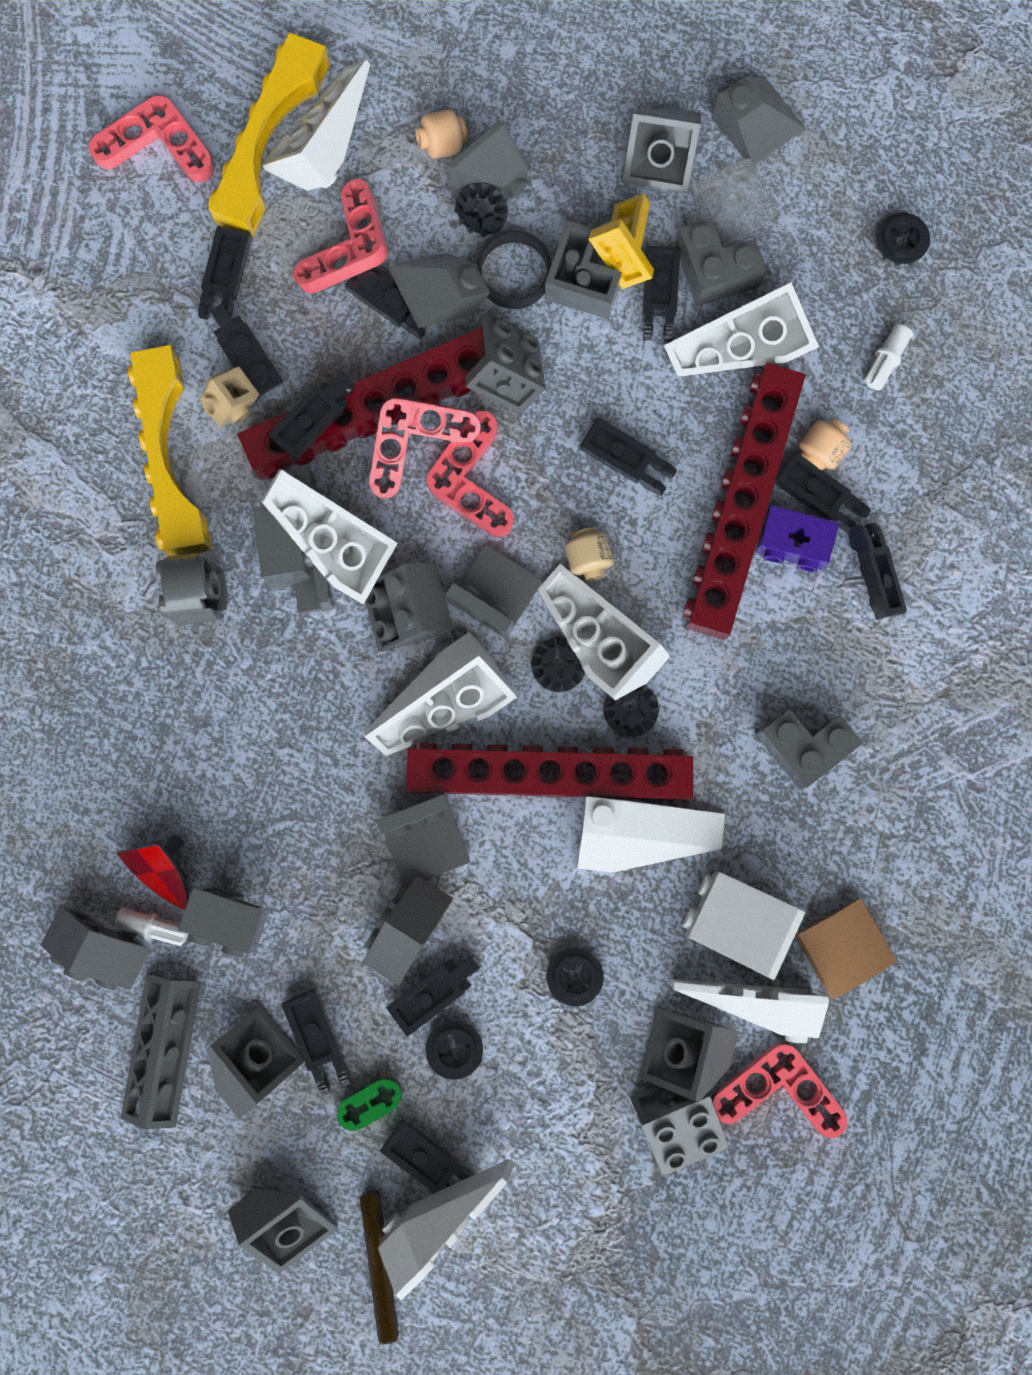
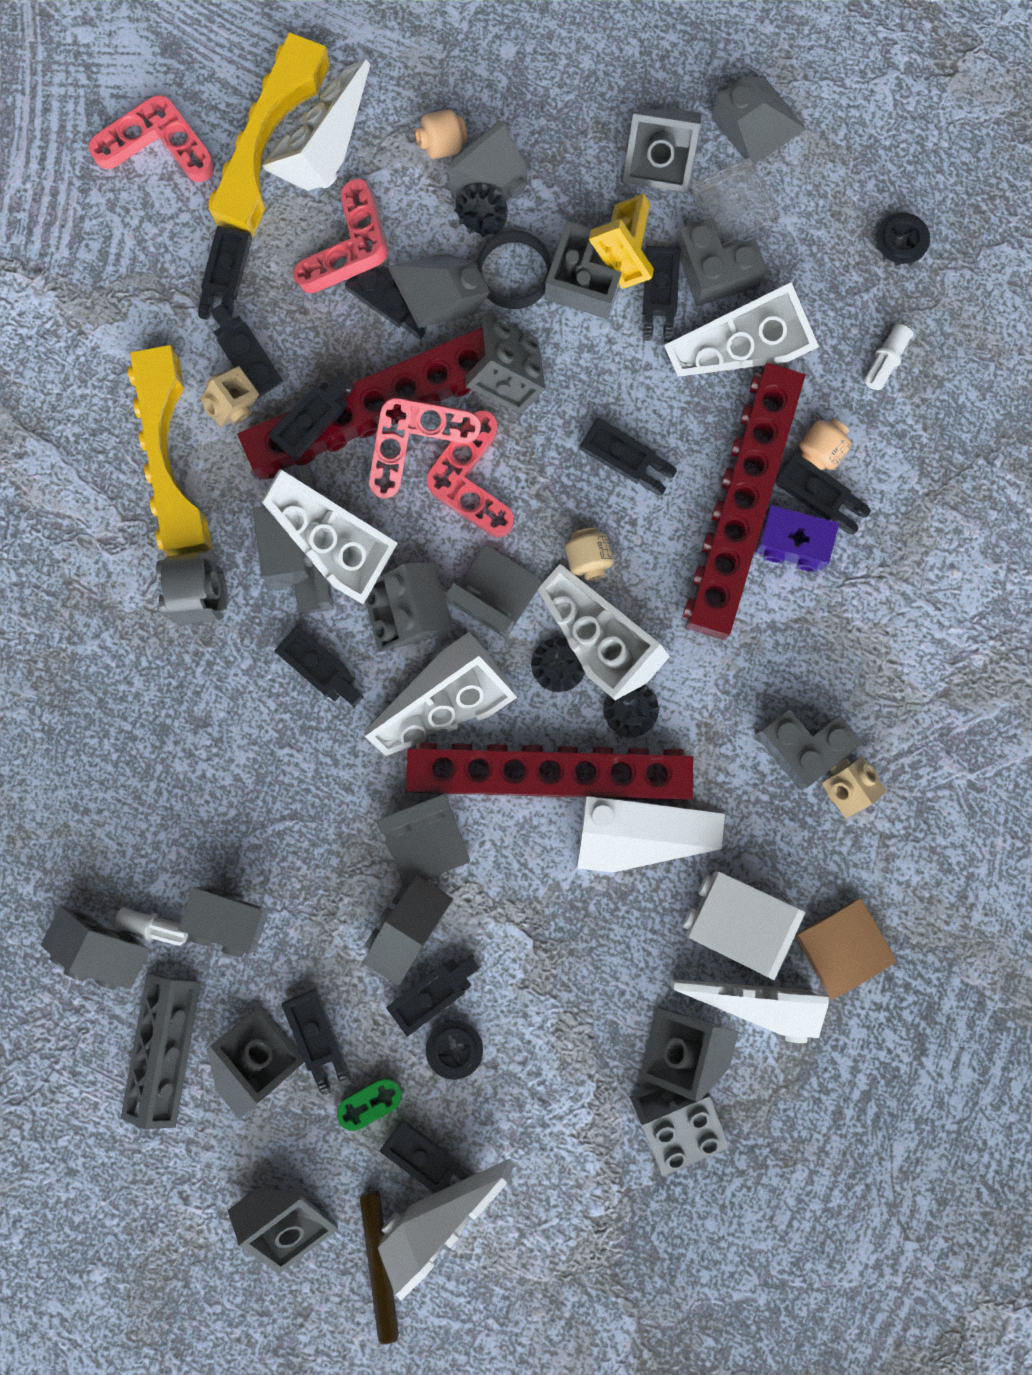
shield [116,835,189,910] -> none
black gear [546,948,604,1007] -> none
coral beam [711,1043,847,1138] -> none
black hinge [848,523,907,620] -> none
none -> black hinge [274,625,364,708]
none -> tan brick [822,756,887,819]

